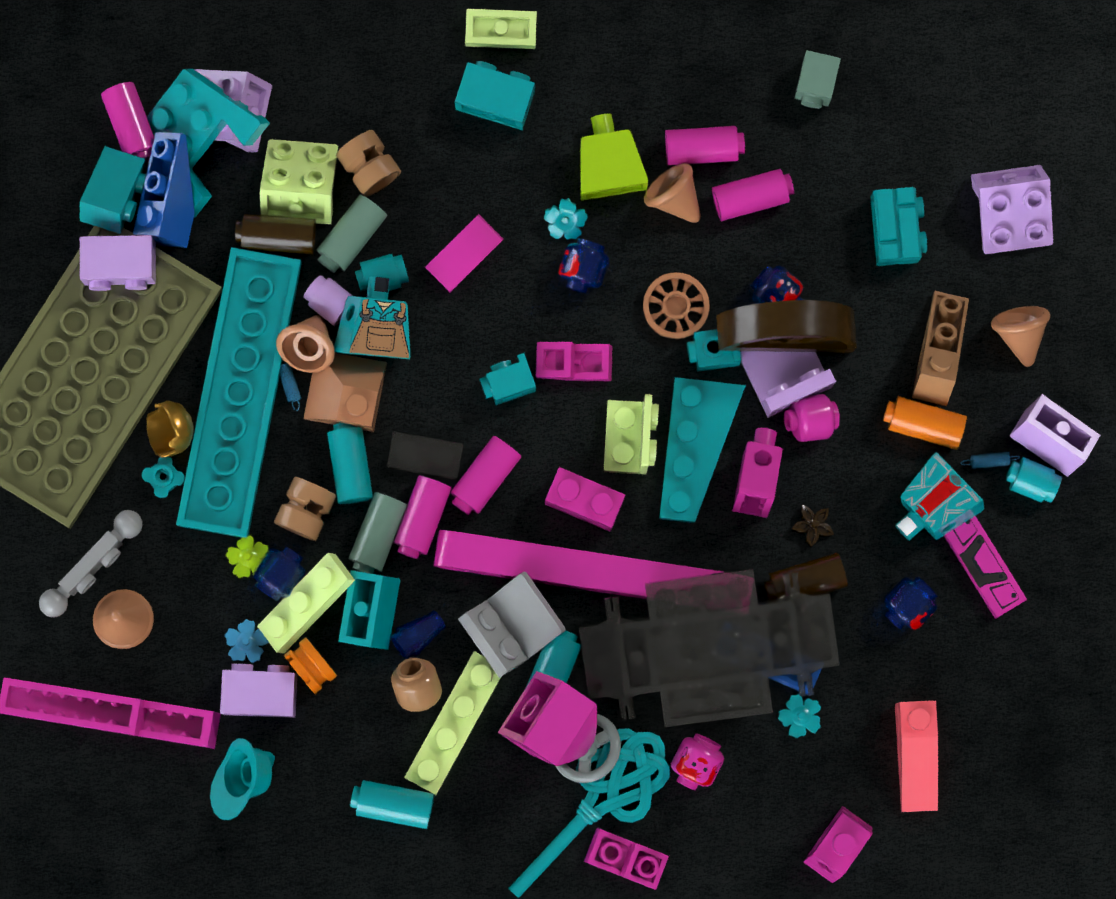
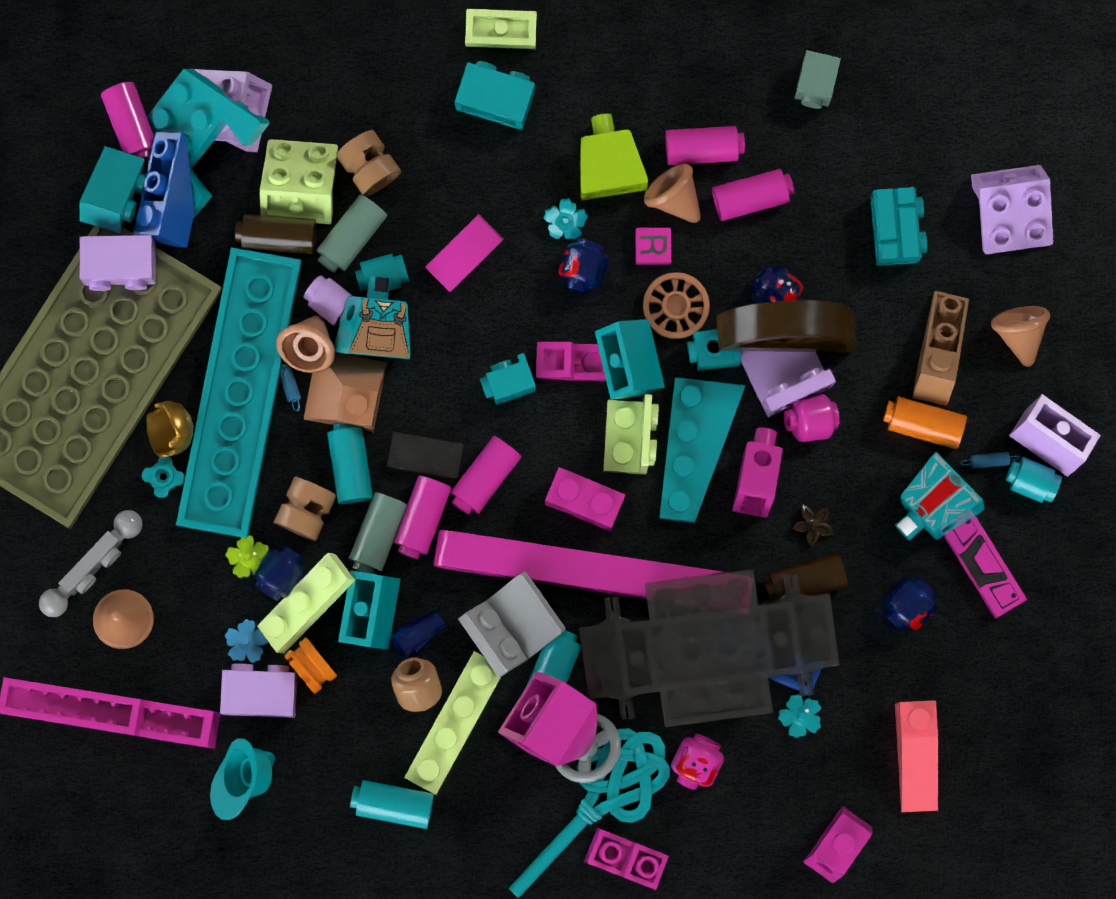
none -> teal brick [595,319,665,400]
none -> dark pink tile [635,228,671,265]

